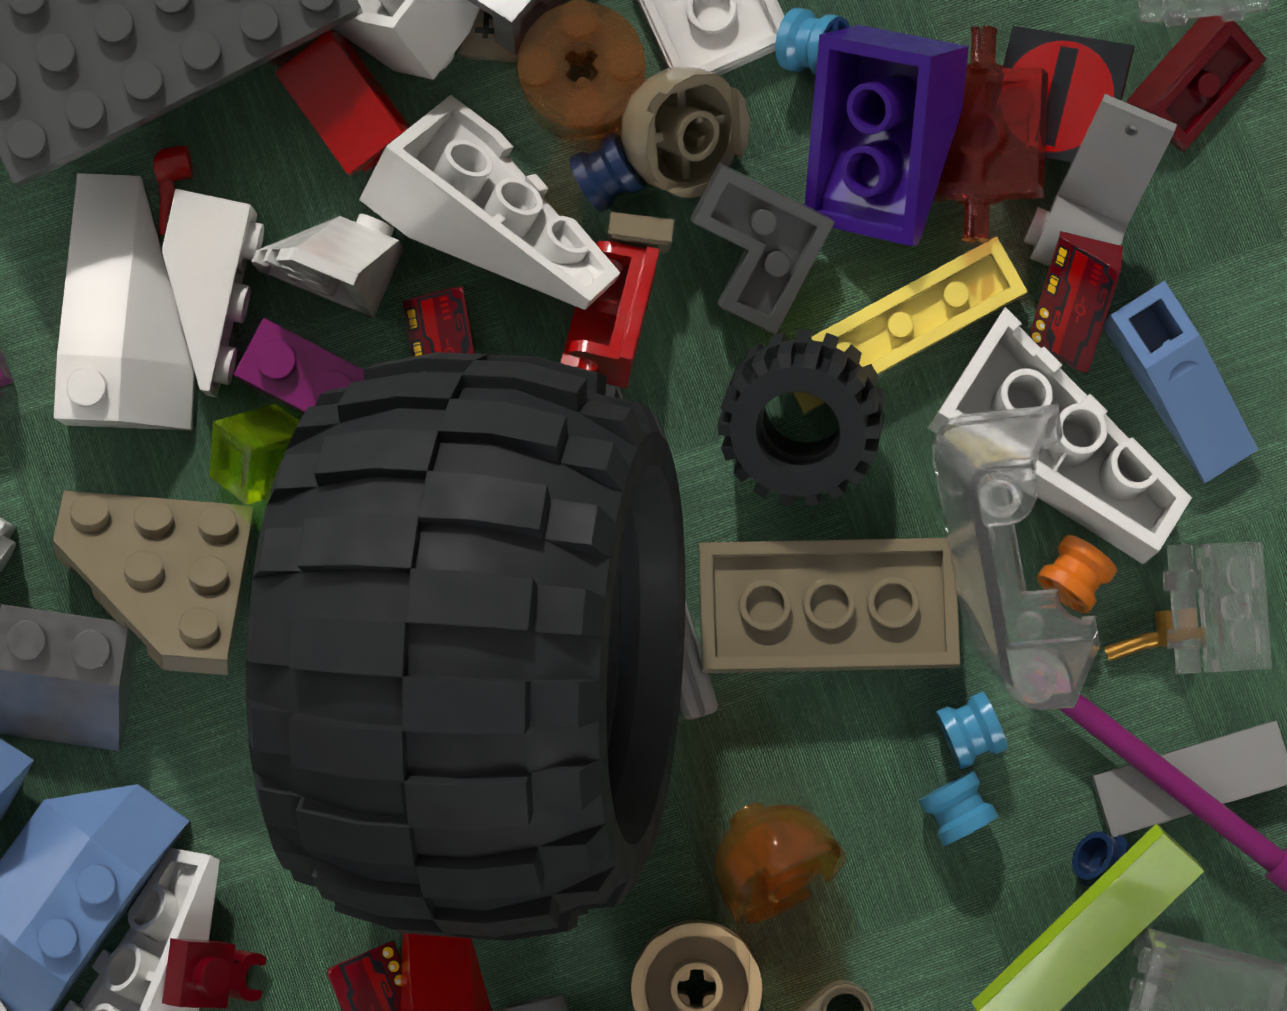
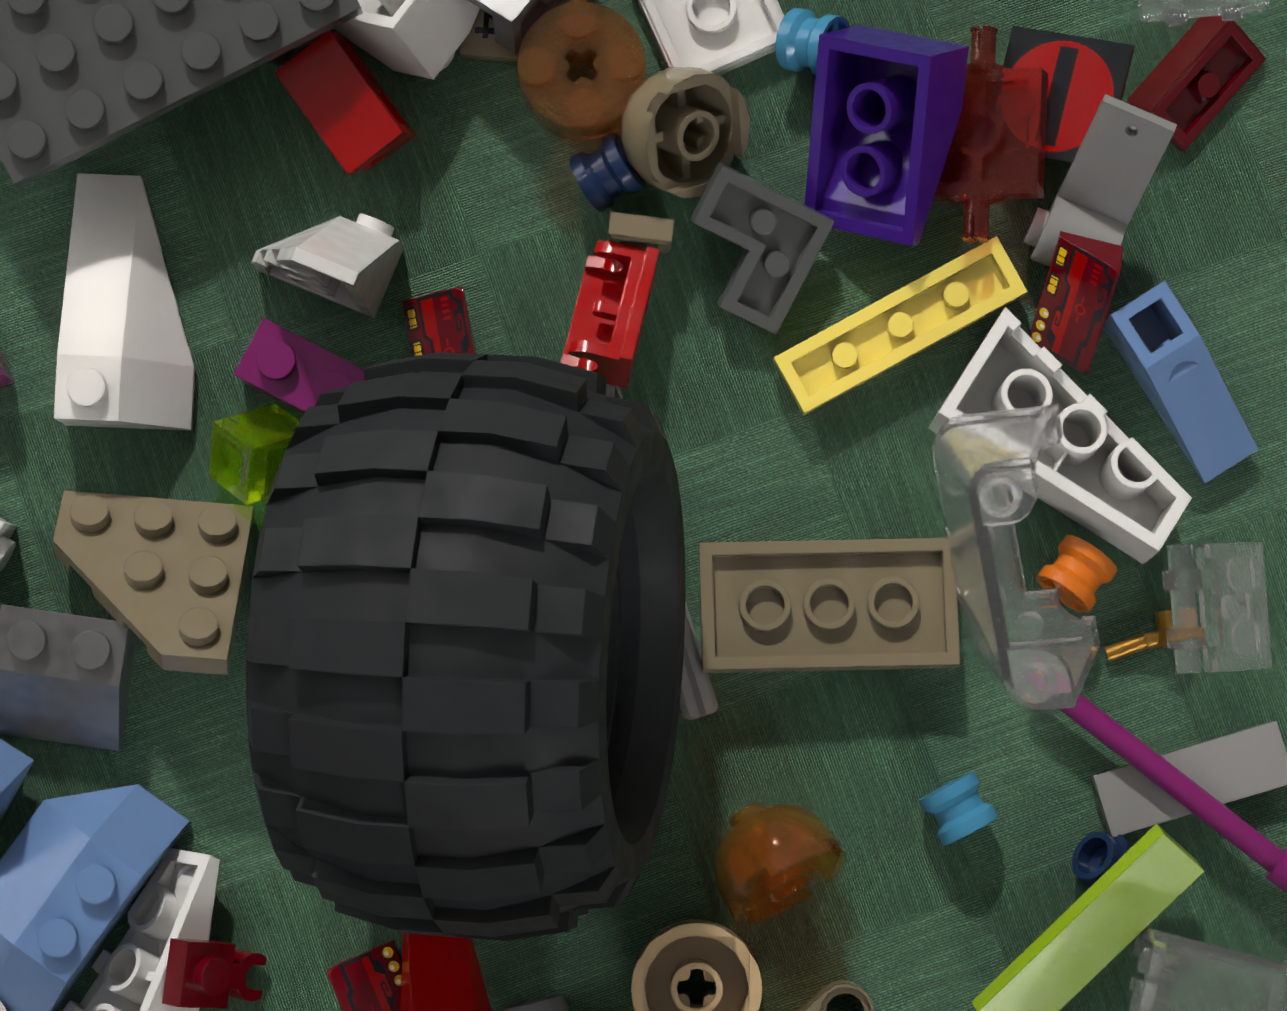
red hand [153,145,194,235] -> none
white slope [162,189,264,398] -> none
white wedge [359,95,620,310] -> none
black tyre [718,330,885,506] -> none
dark azure wheel [935,691,1008,769] -> none

